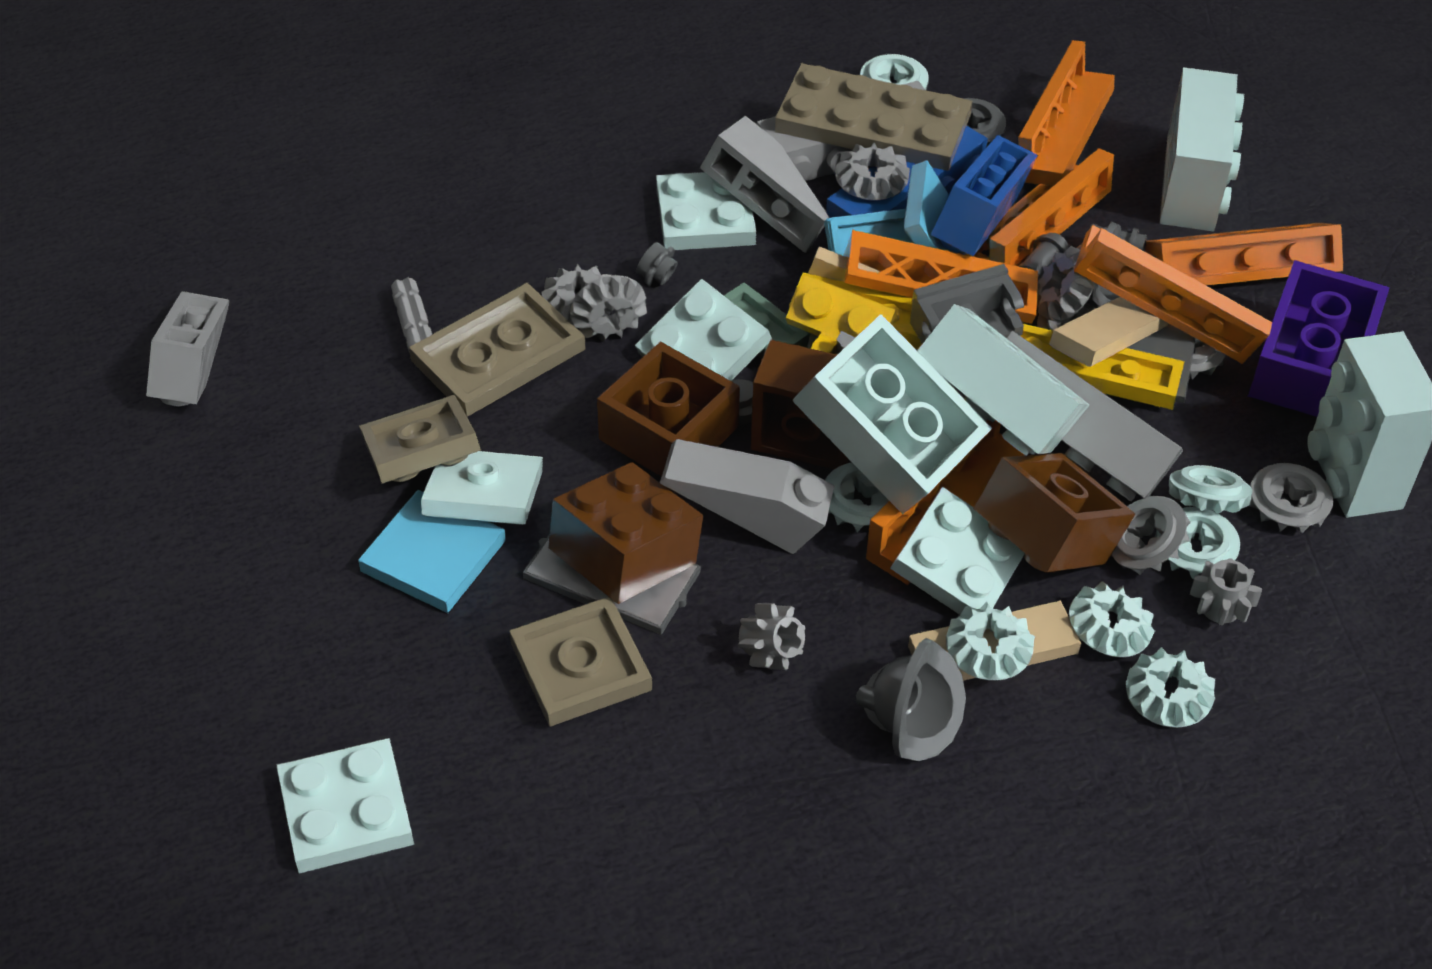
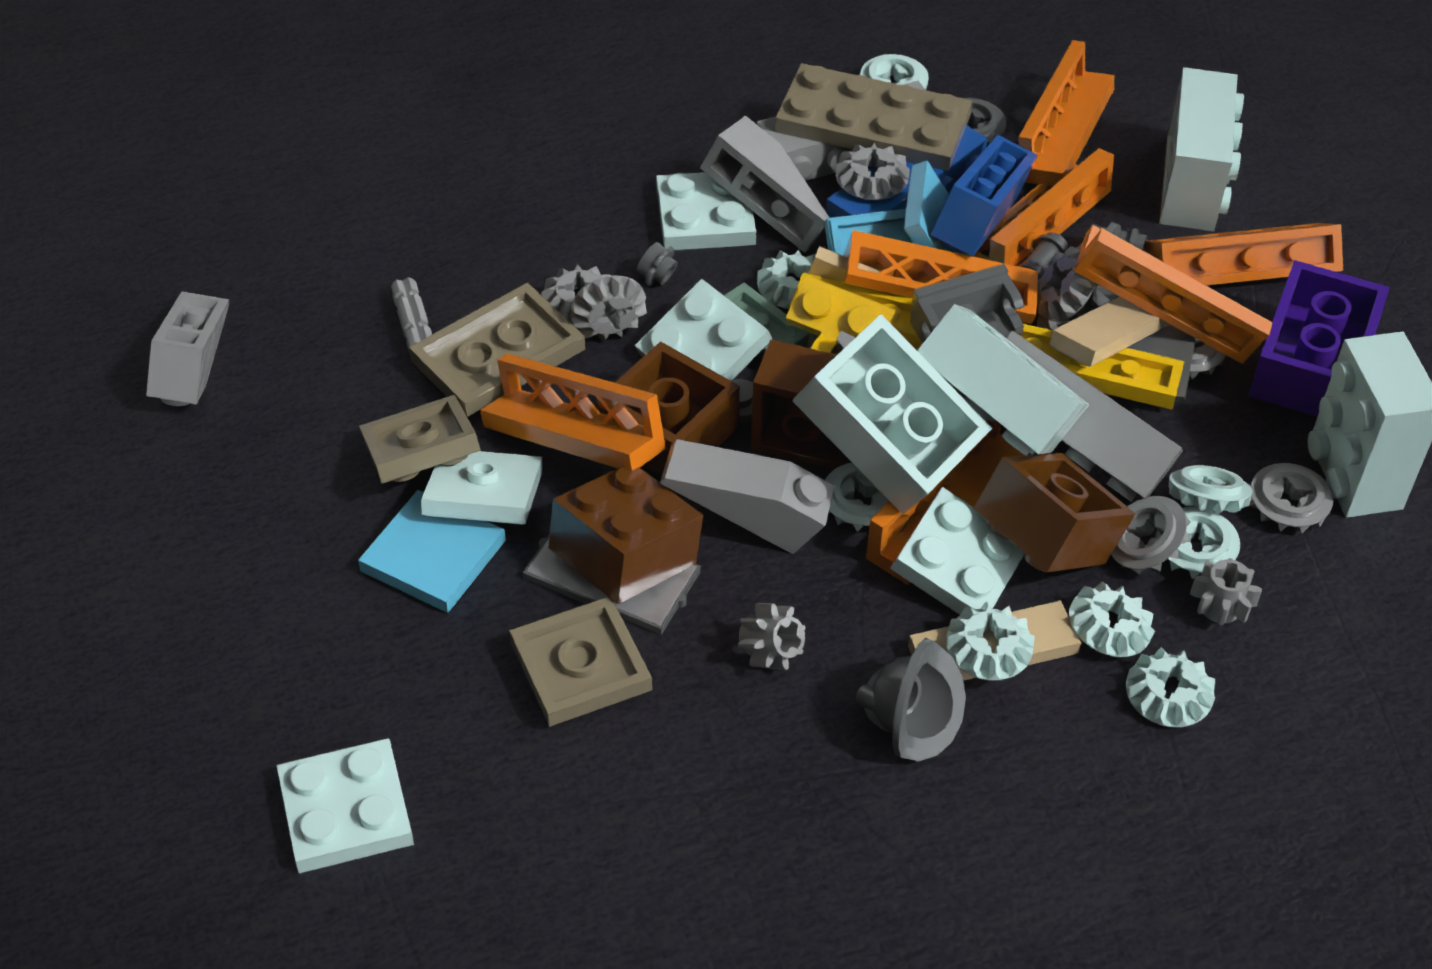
none -> orange fence [480,353,666,471]
none -> light aqua gear [757,249,816,309]

